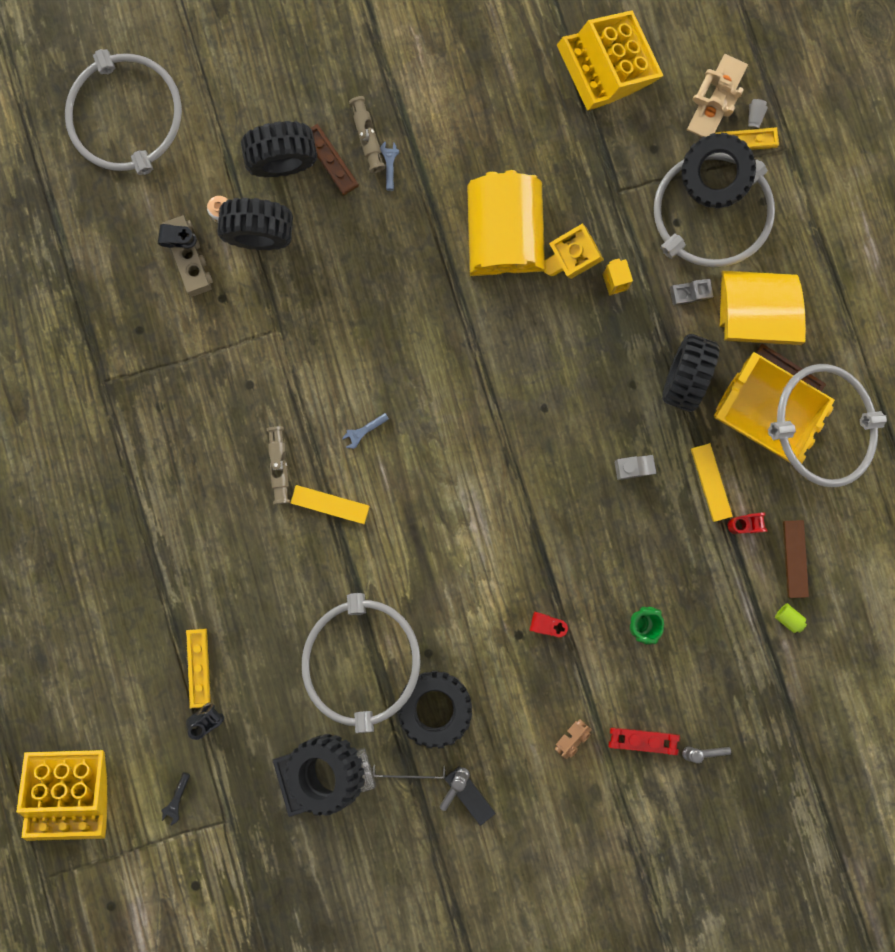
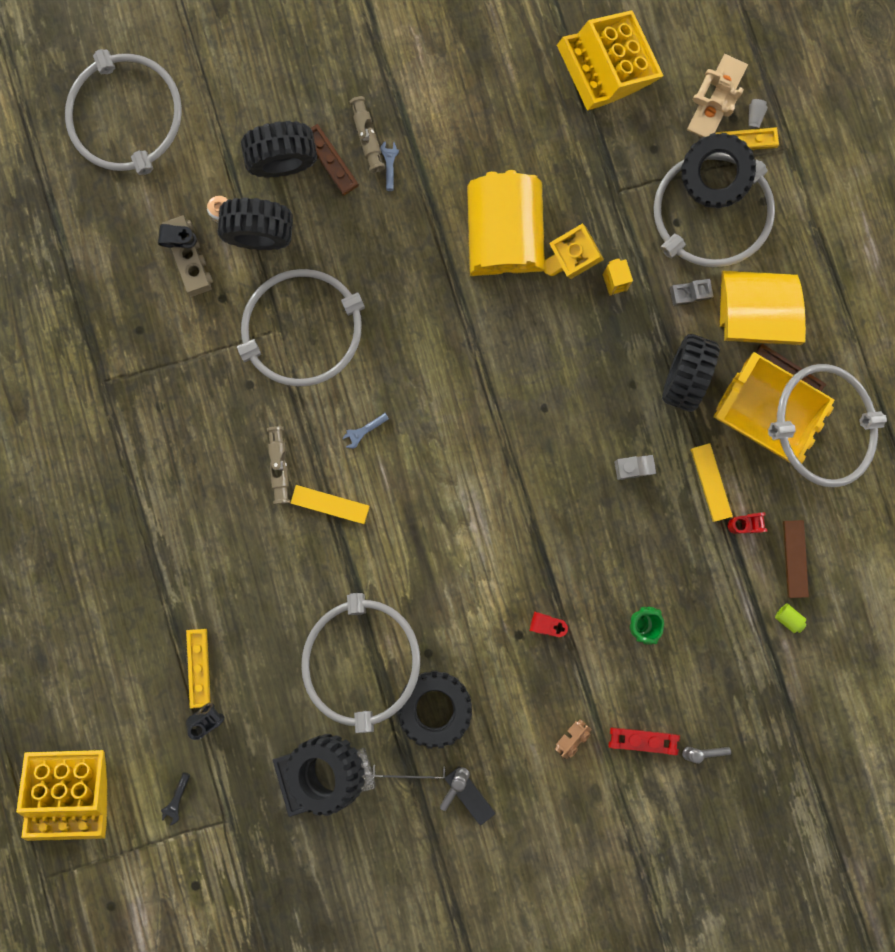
none -> light grey piece [237,269,365,386]

